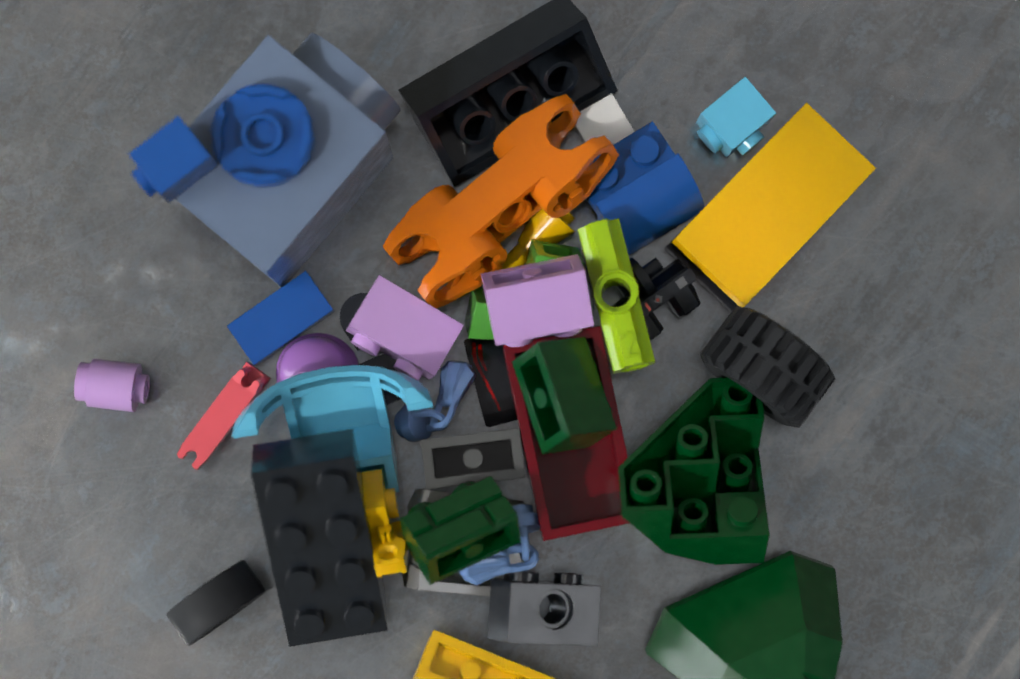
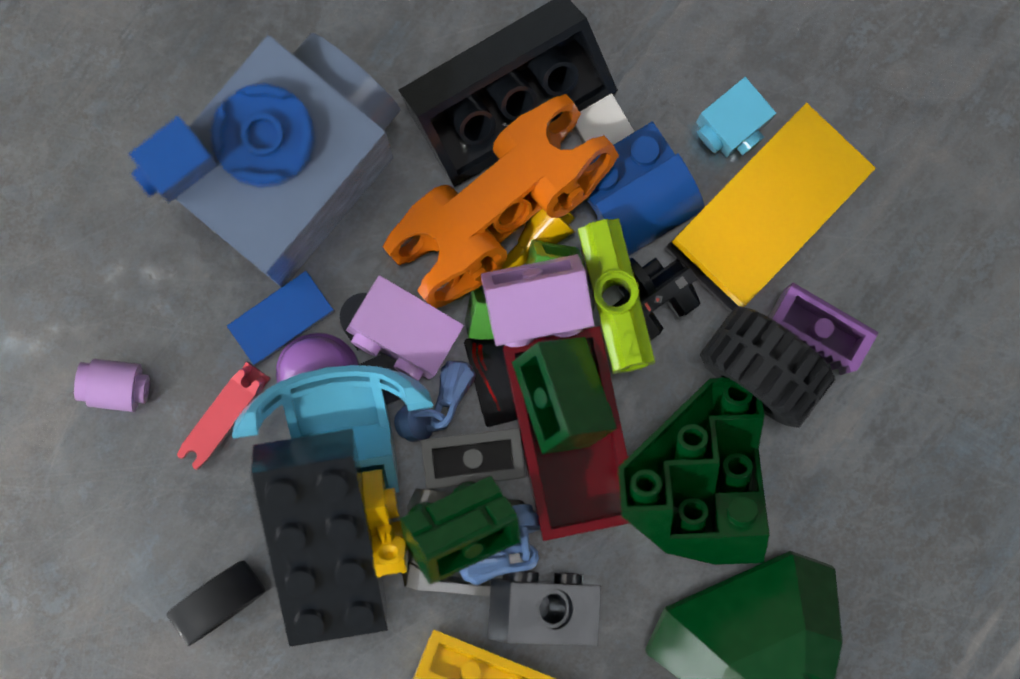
none -> medium lavender brick [768,283,879,375]

